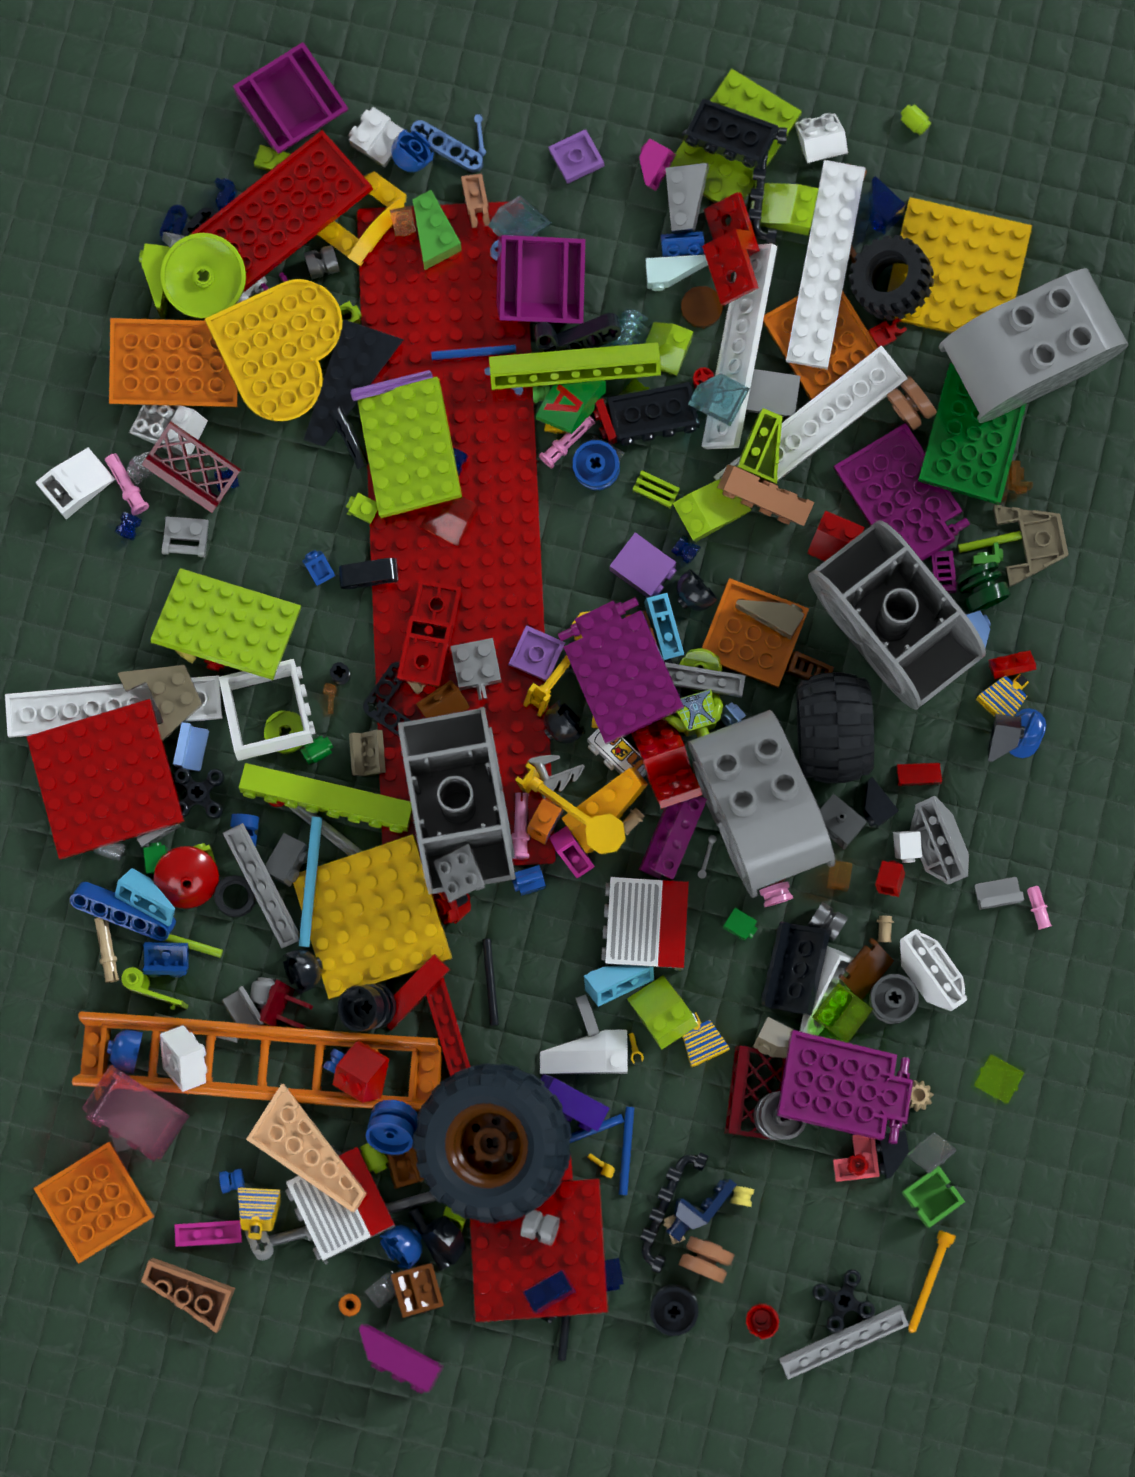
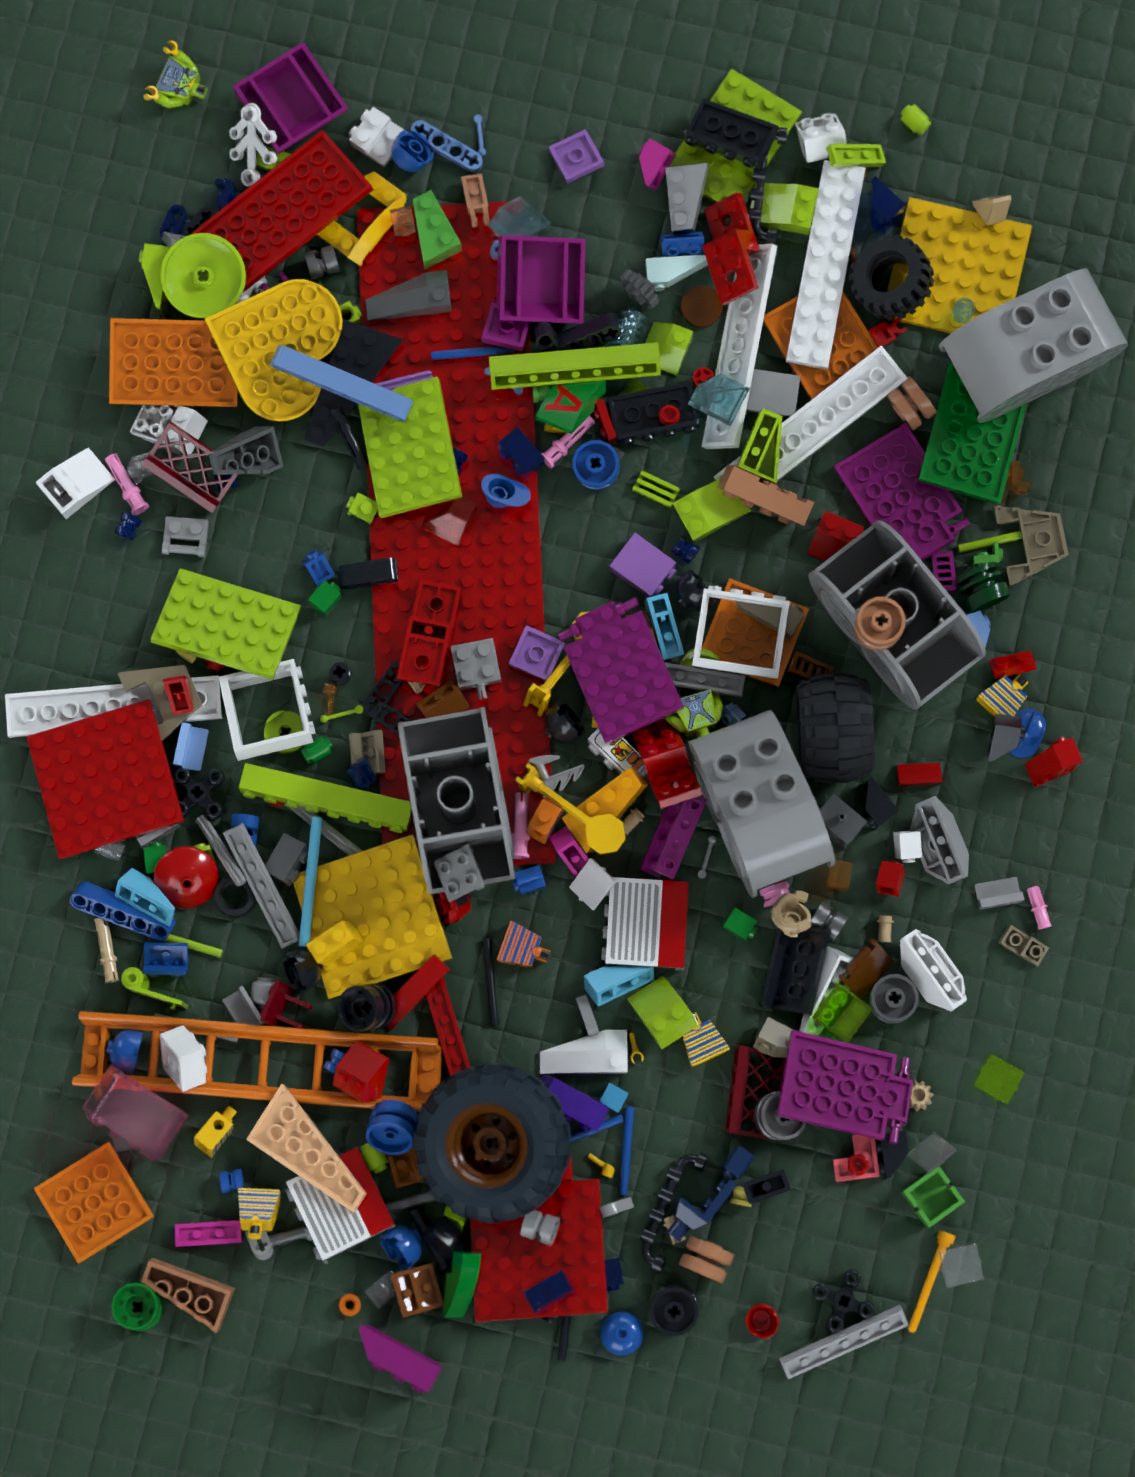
none -> green wheel [111,1283,164,1332]
none -> torso [144,41,208,108]
none -> red slope [163,675,194,715]
none -> yellow torso [194,1106,238,1158]
none -> light grey axle [196,815,246,886]
none -> dark grey wedge [209,426,284,475]
none -> white plant [229,103,277,186]
none -> medium blue beam [270,345,413,422]
none -> yellow brick [306,920,364,966]
none -> green brick [308,580,342,617]
none -> lime hinge [320,705,364,723]
none -> clear blue bracket [346,758,378,791]
none -> dark grey wedge [366,270,452,321]
none -> green slope [443,1251,481,1318]
none -> magenta plate [481,303,531,352]
none -> blue piece [481,474,531,508]
none -> torso [497,921,551,968]
none -> clear blue piece [498,427,545,479]
none -> white piece [569,858,616,910]
none -> dark azure slope [599,1083,629,1113]
none -> light grey beam [599,1197,634,1218]
none -> blue cylinder [600,1311,644,1356]
none -> dark grey gear [620,269,659,309]
none -> red plate [659,405,680,426]
none -> white window [692,585,790,679]
none -> dark blue brick [721,1145,755,1181]
none -> black slope [742,1169,791,1204]
none -> tan helmet [771,891,811,937]
none -> lime plate [826,144,886,167]
none -> nougat wheel [854,597,905,651]
none -> clear piece [939,1243,984,1288]
none -> clear light blue wheel [952,298,975,323]
none -> tan slope [972,195,1011,225]
none -> dark tan slope [998,925,1049,966]
none -> red wedge [1024,737,1083,787]

